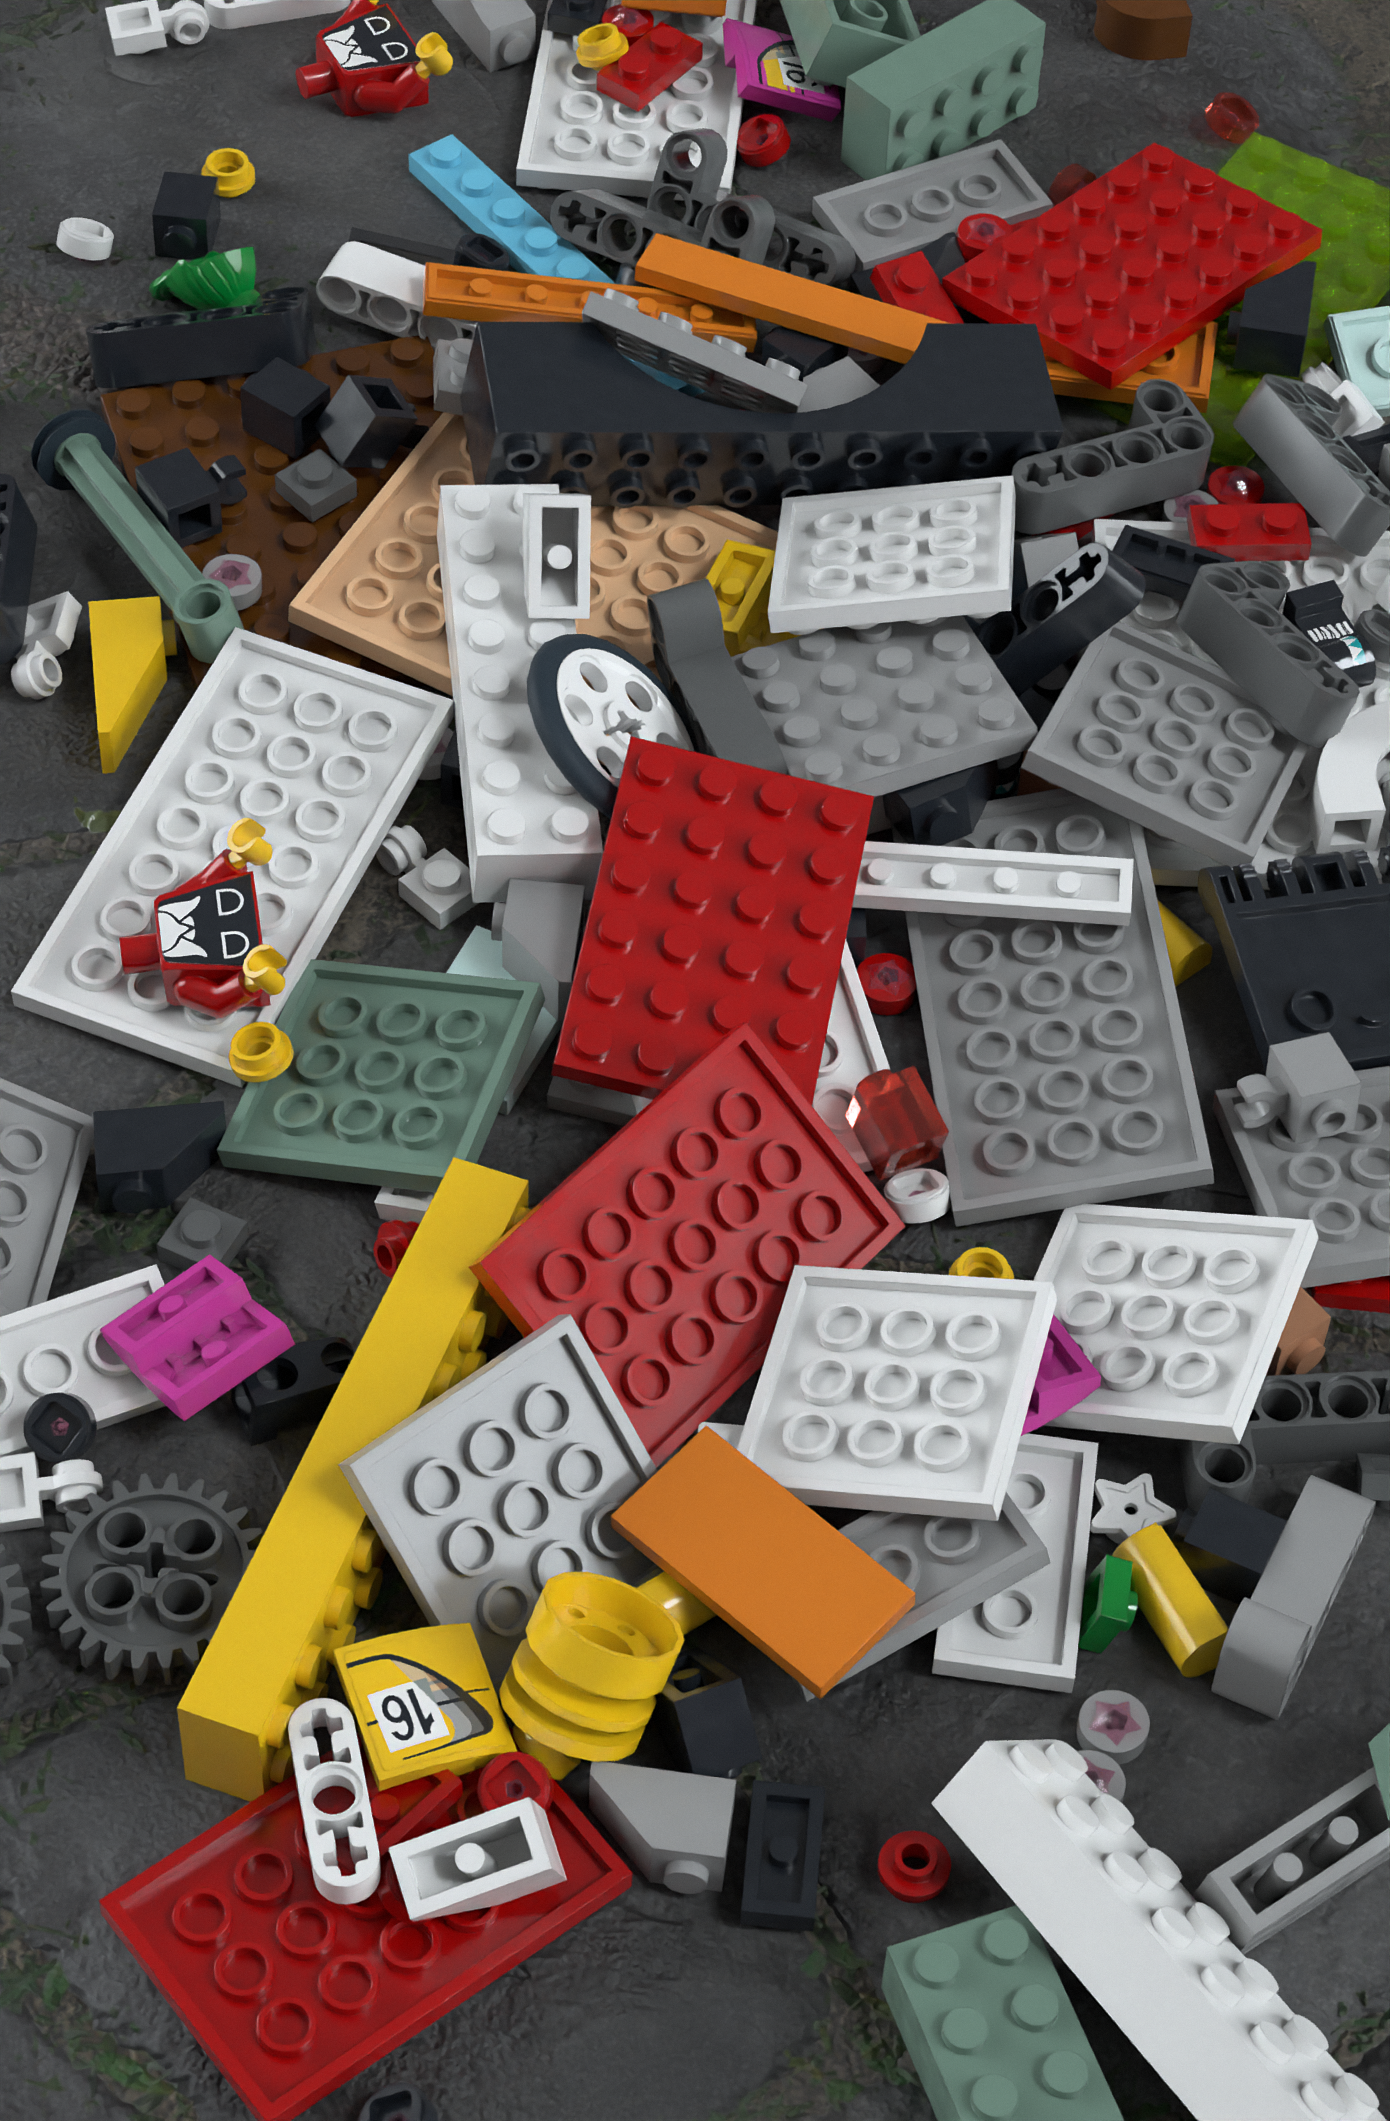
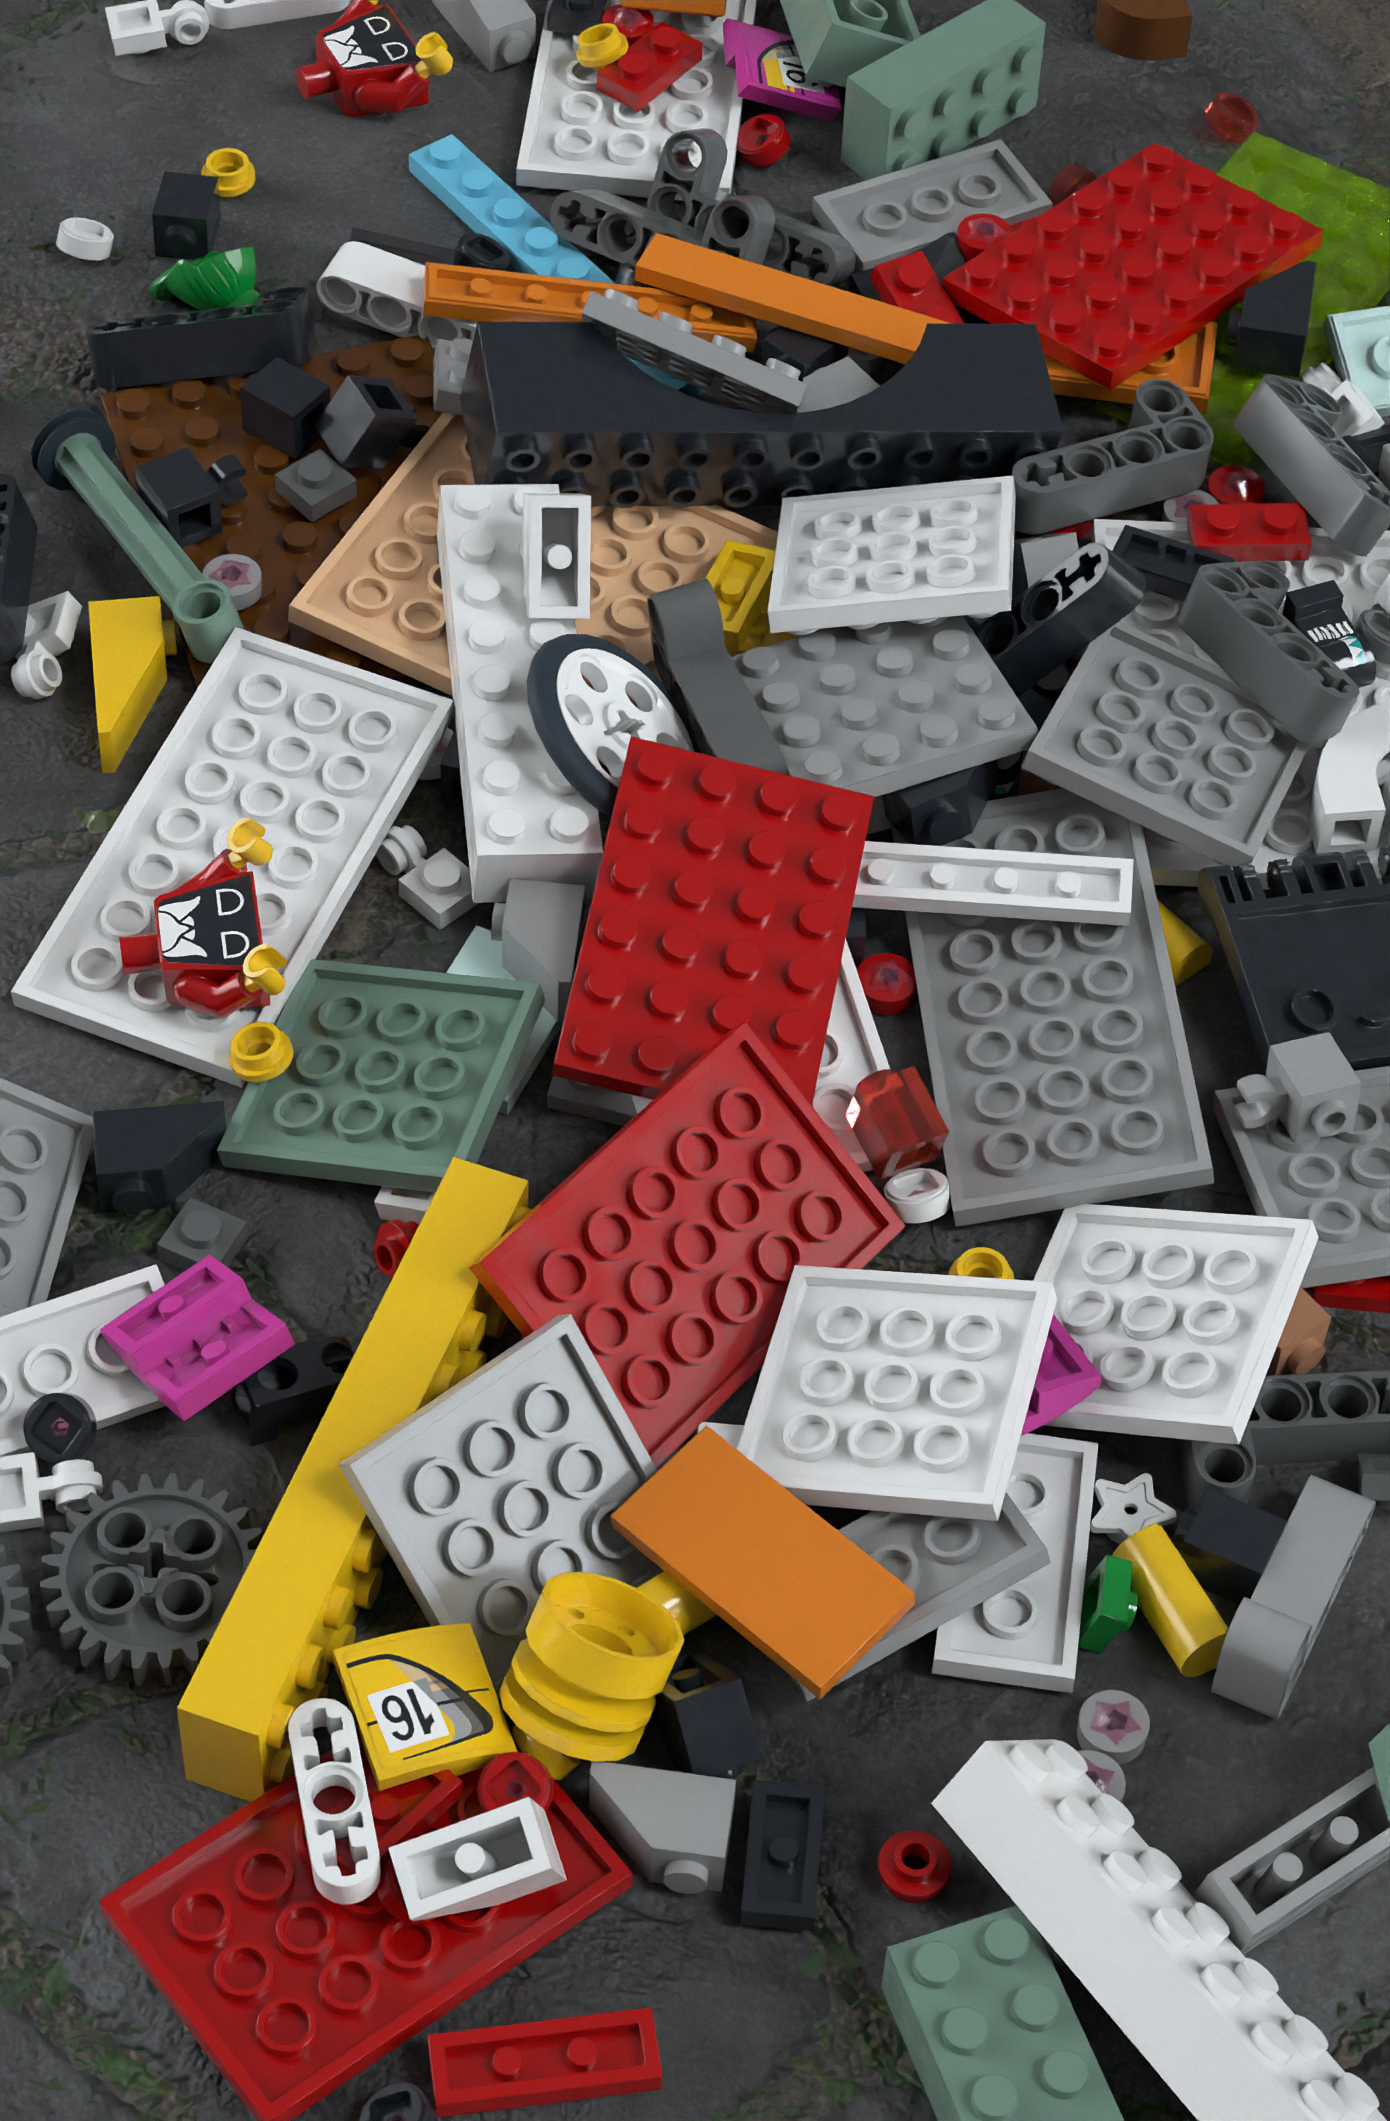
none -> red plate [428,2007,663,2118]

